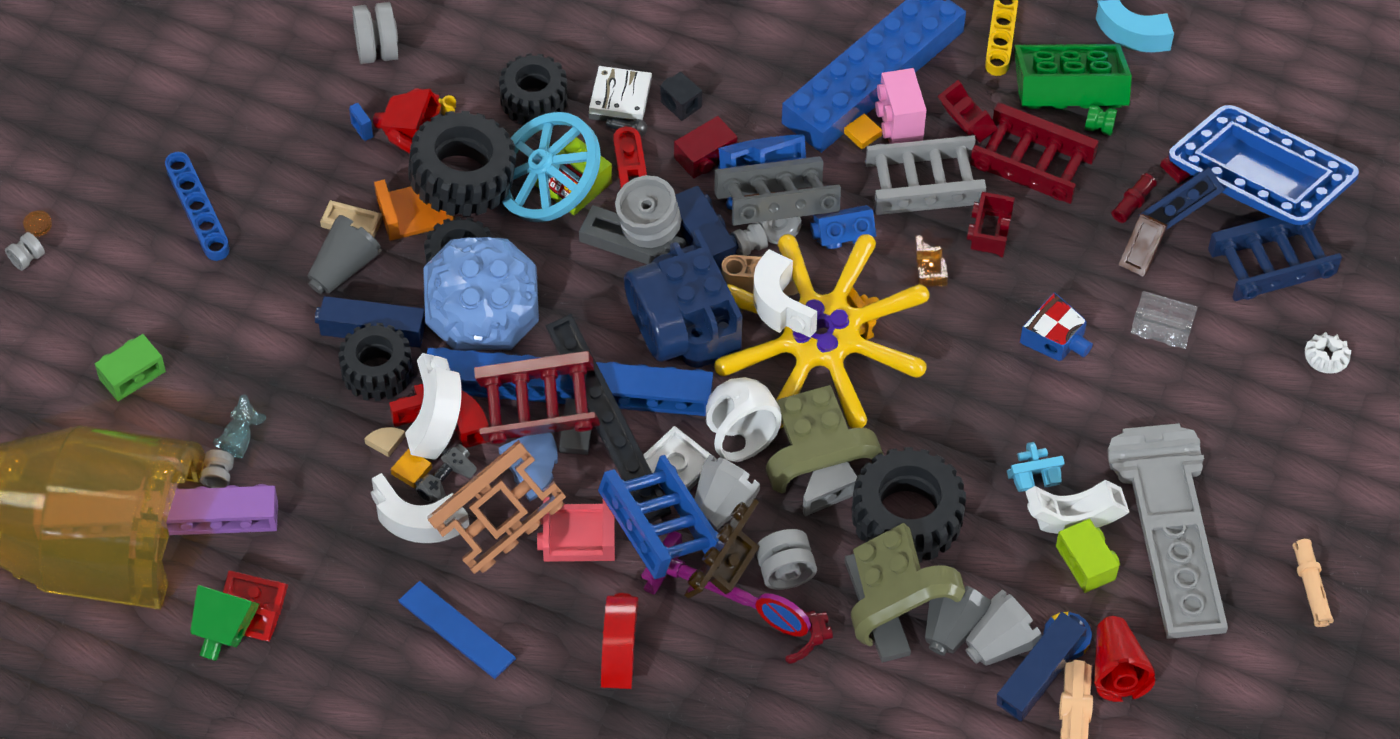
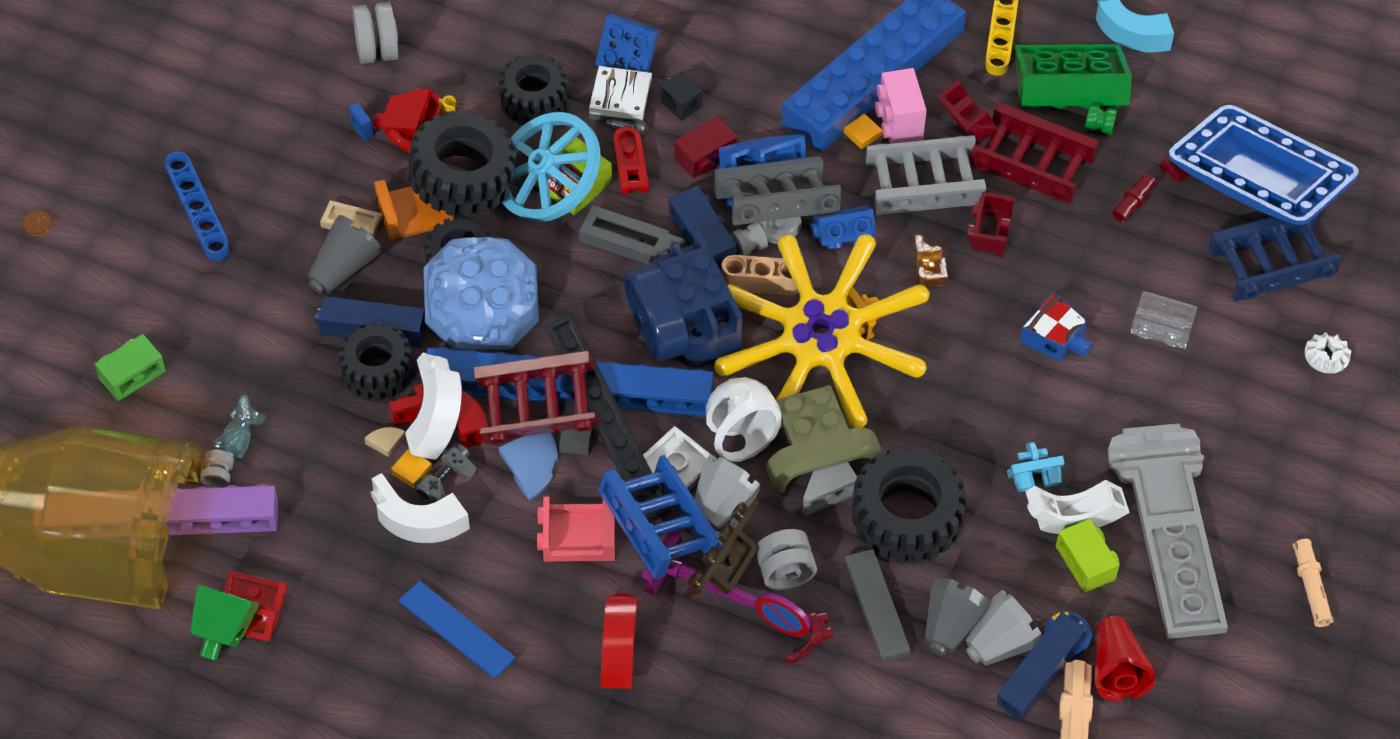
light grey wheel [5,232,45,271] -> none
nougat fence [427,440,566,574] -> none
light grey wheel [615,175,682,248] -> none
white arch [753,250,817,337] -> none
olive piece [851,523,965,646] -> none
tile [1118,213,1168,277] -> none
dark blue brick [1138,167,1225,231] -> none
none -> blue plate [595,13,659,73]

